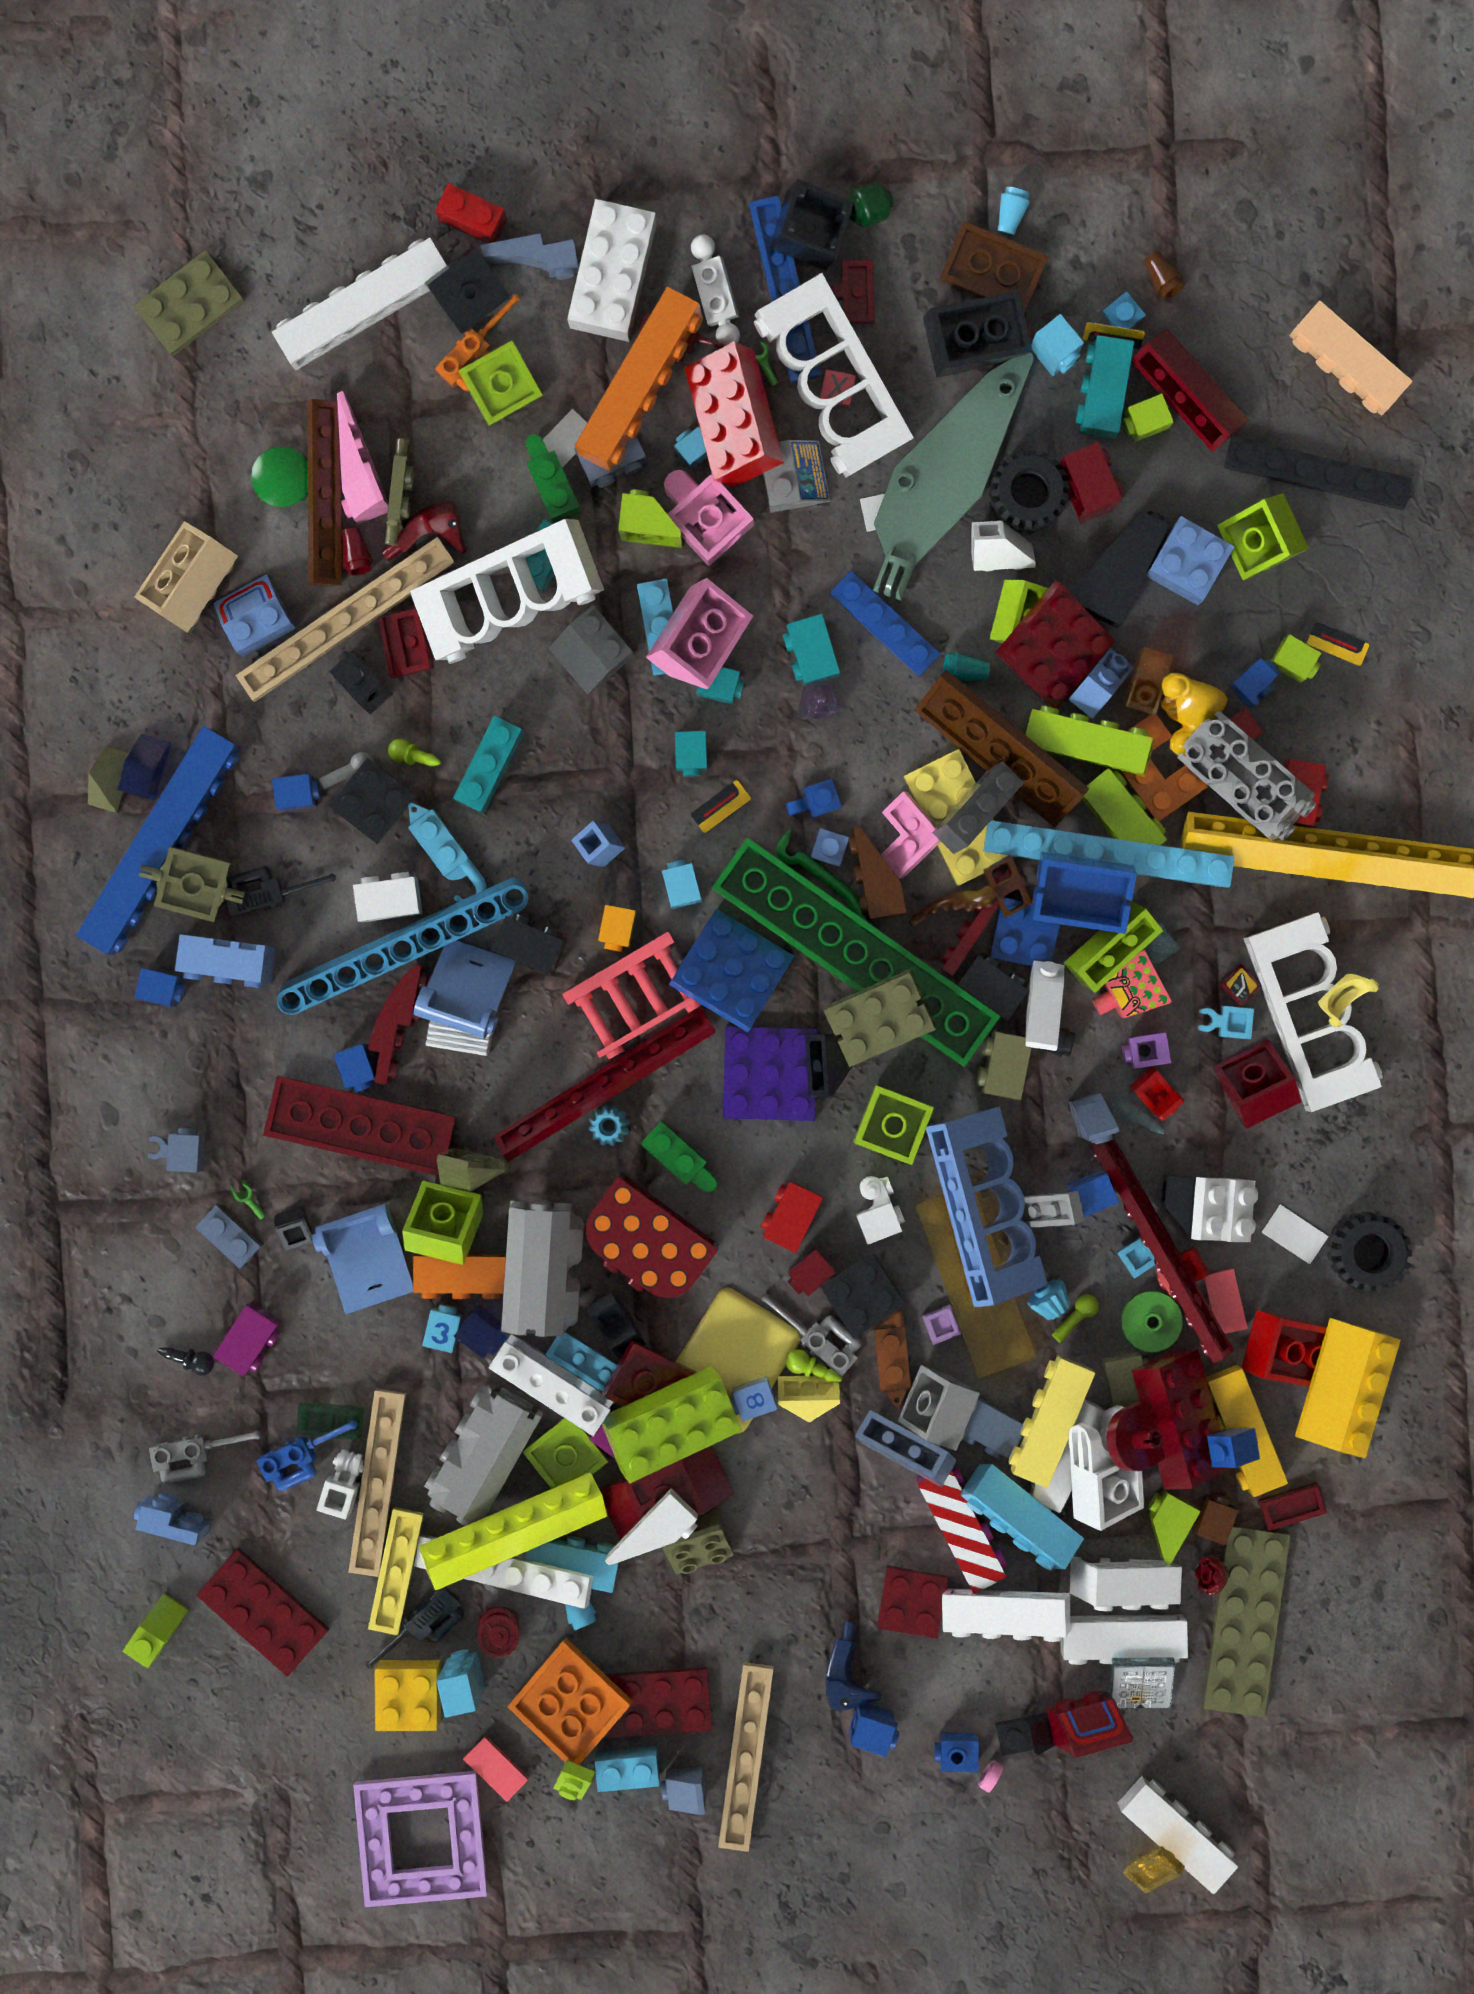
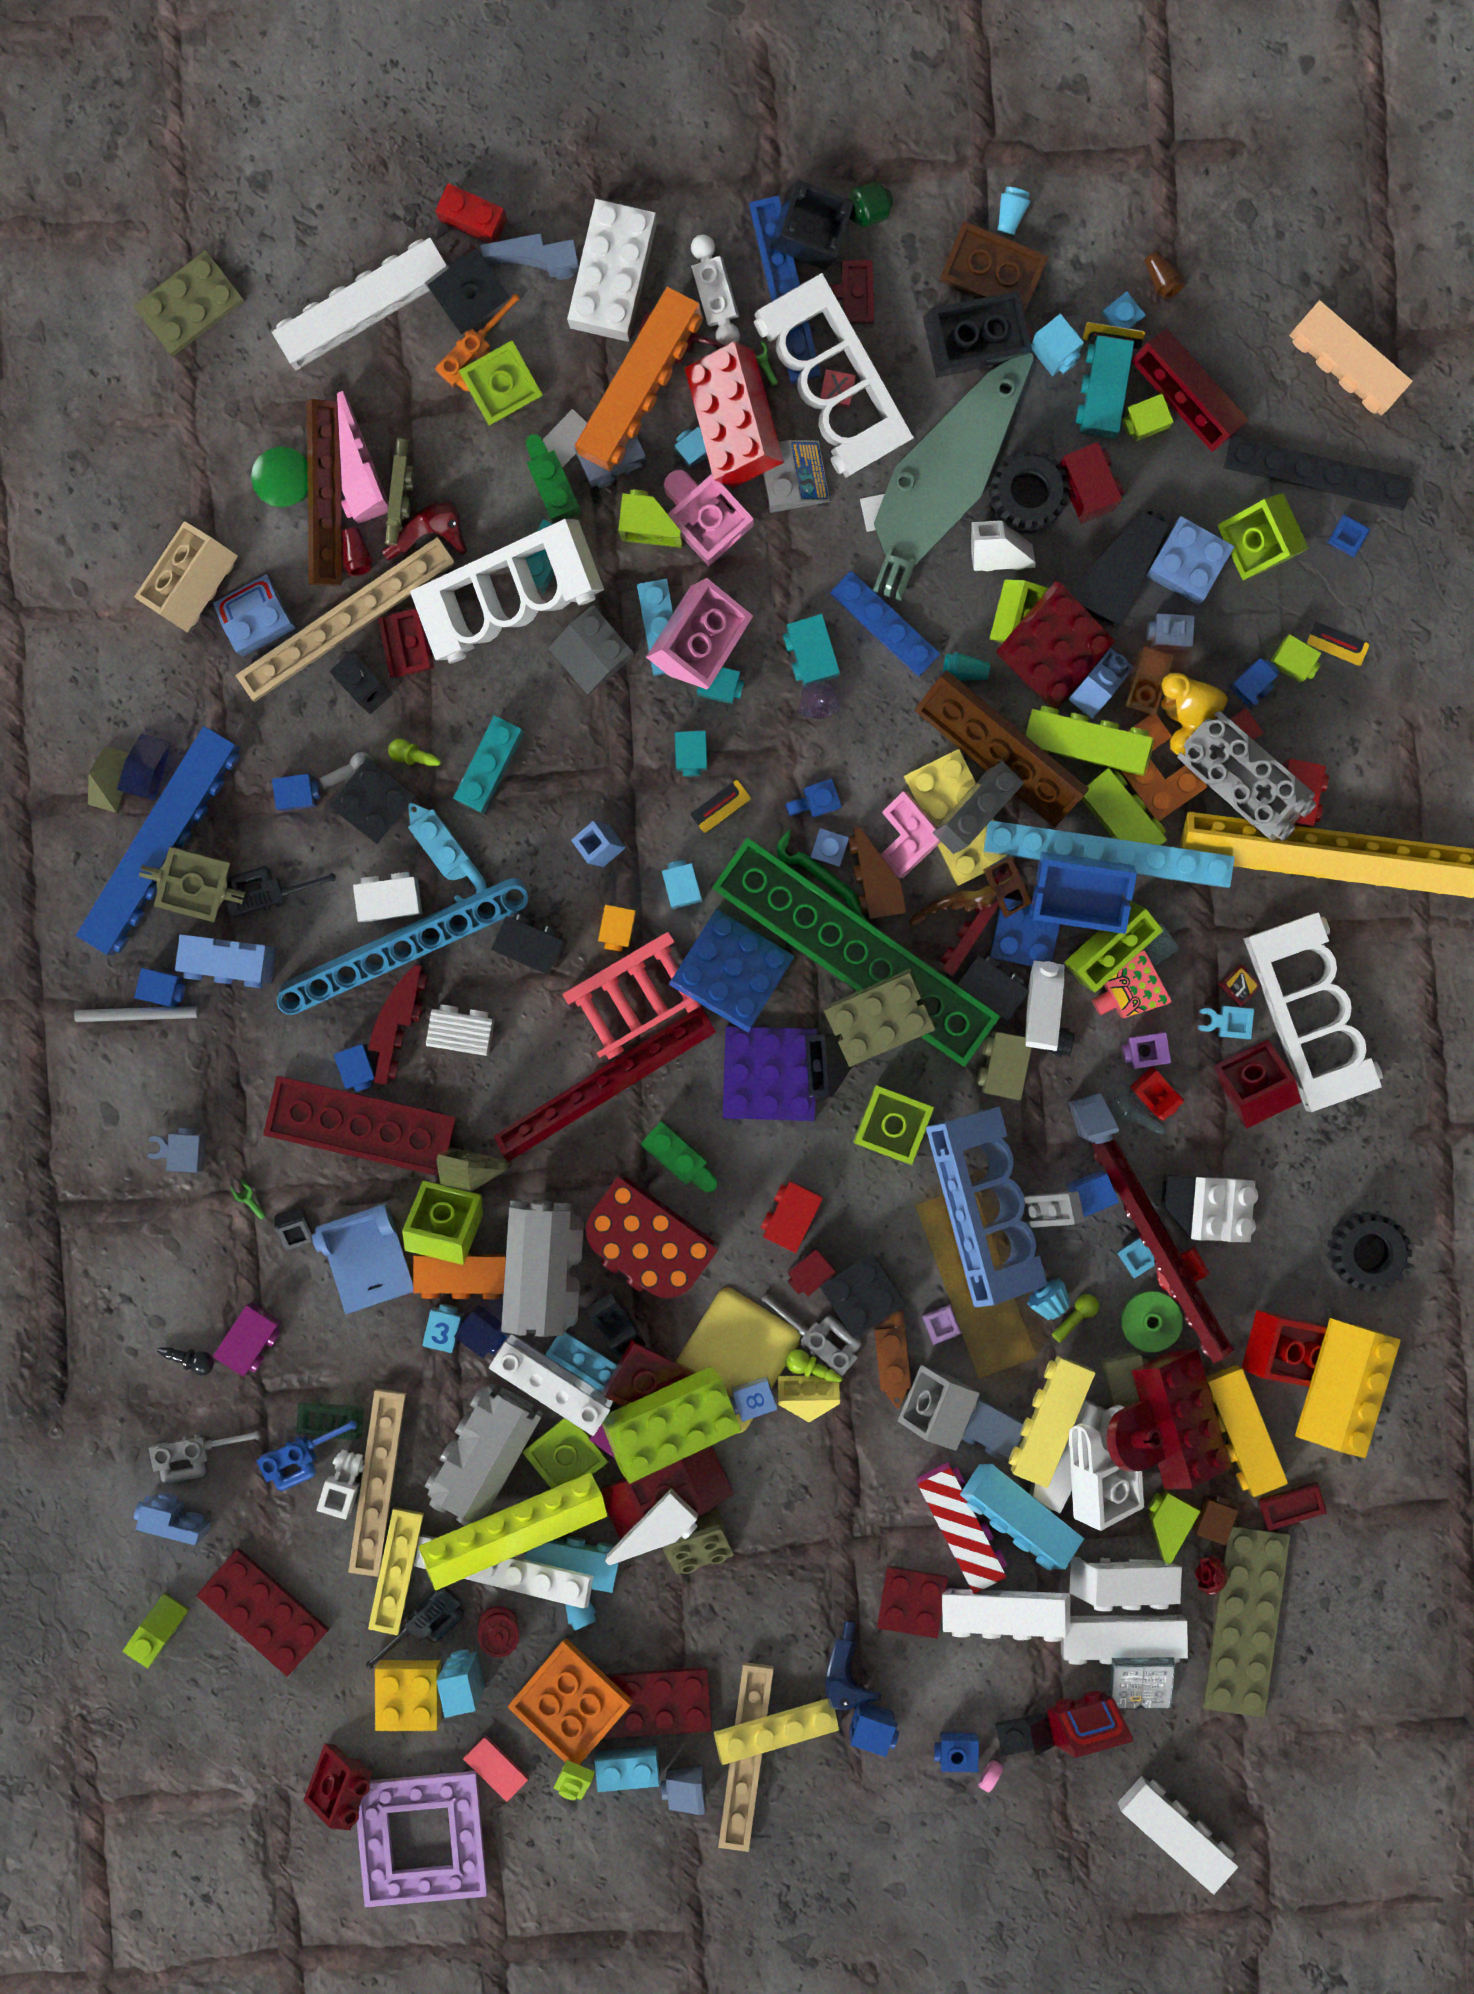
sand blue plate [195,1204,263,1269] -> none
medium blue door [414,941,517,1039] -> none
medium azure piece [588,1105,630,1147] -> none
sand blue brick [855,1410,957,1487] -> none
white brick [856,1176,905,1244] -> none
clear yellow plate [1123,1846,1185,1894] -> none
coral tile [1203,1268,1248,1334] -> none
blue brick [1207,1428,1260,1468] -> none
white sticker [1262,1204,1329,1264] -> none
light yellow helmet [1318,974,1379,1028] -> none
none -> light grey bar [74,1006,199,1022]
none -> dark red plate [303,1743,372,1831]
none -> light yellow plate [714,1699,839,1765]
none -> sand blue brick [1147,614,1195,651]
none -> blue tile [1327,514,1370,557]

